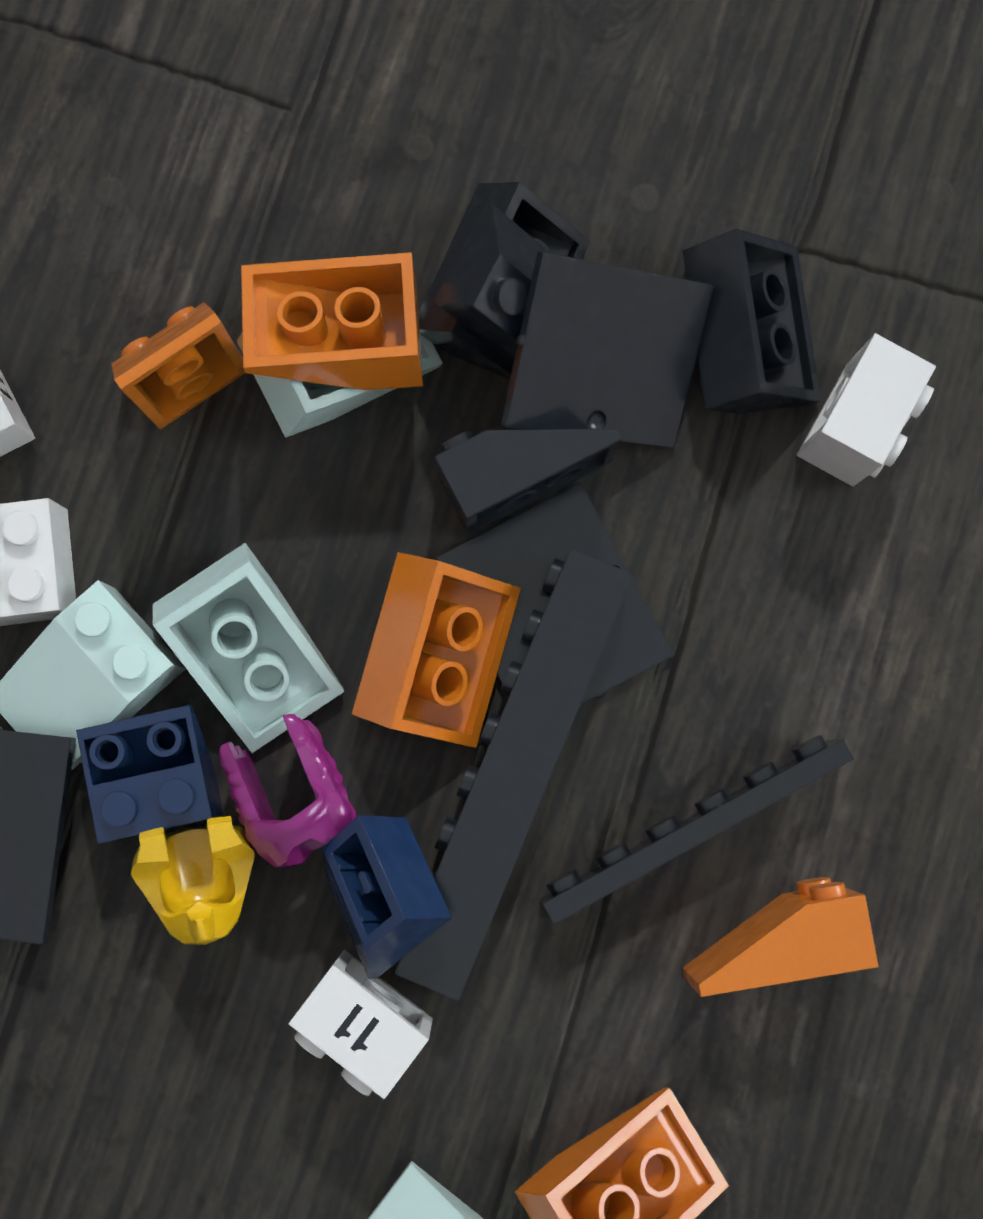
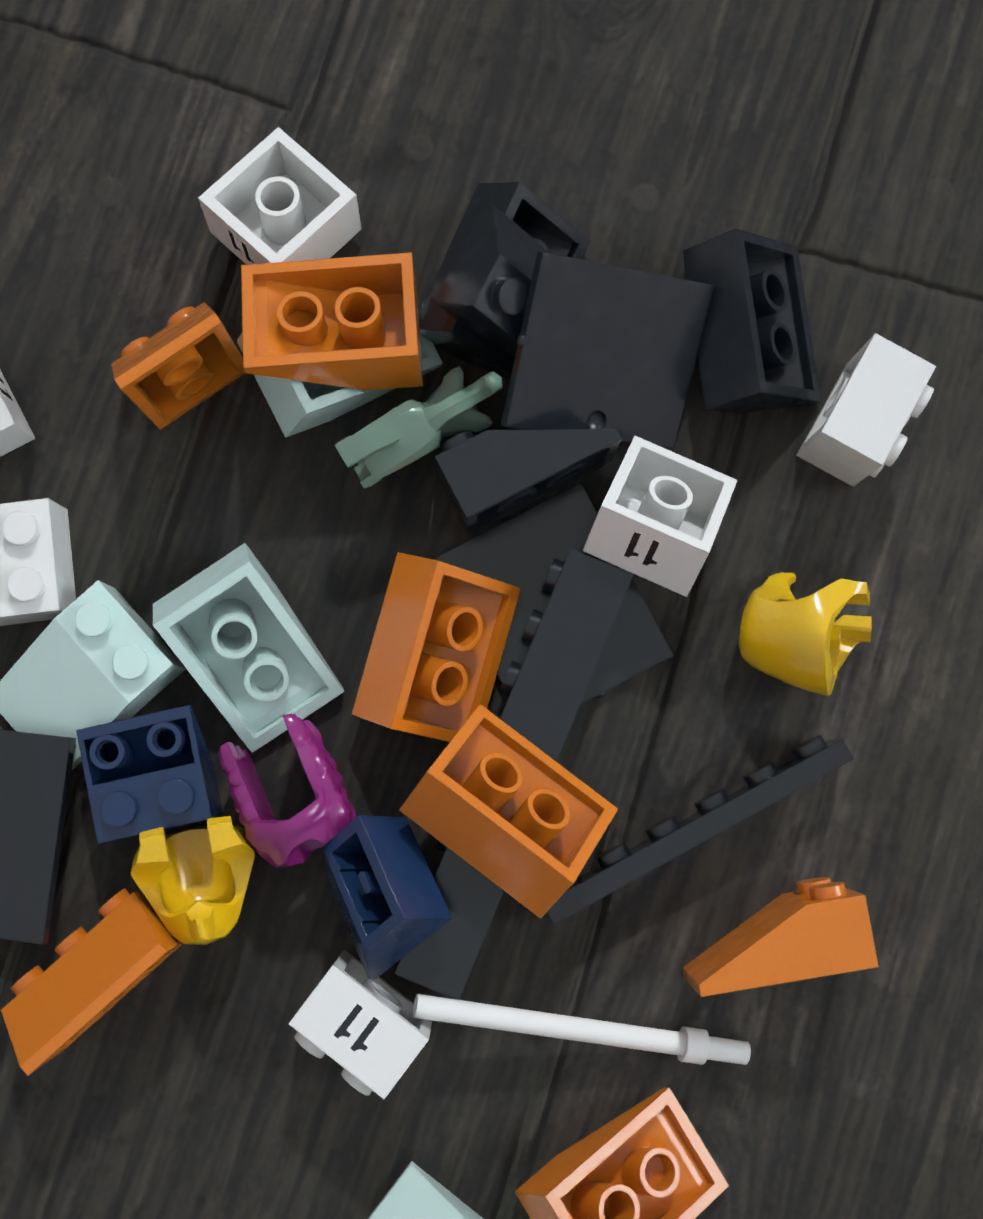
none -> orange slope [1,888,183,1076]
none -> white brick [198,127,362,265]
none -> sand green animal [335,366,503,489]
none -> orange slope [399,704,618,919]
none -> white bar [413,994,751,1065]
none -> white brick [583,436,737,597]
none -> yellow piece [738,572,872,696]

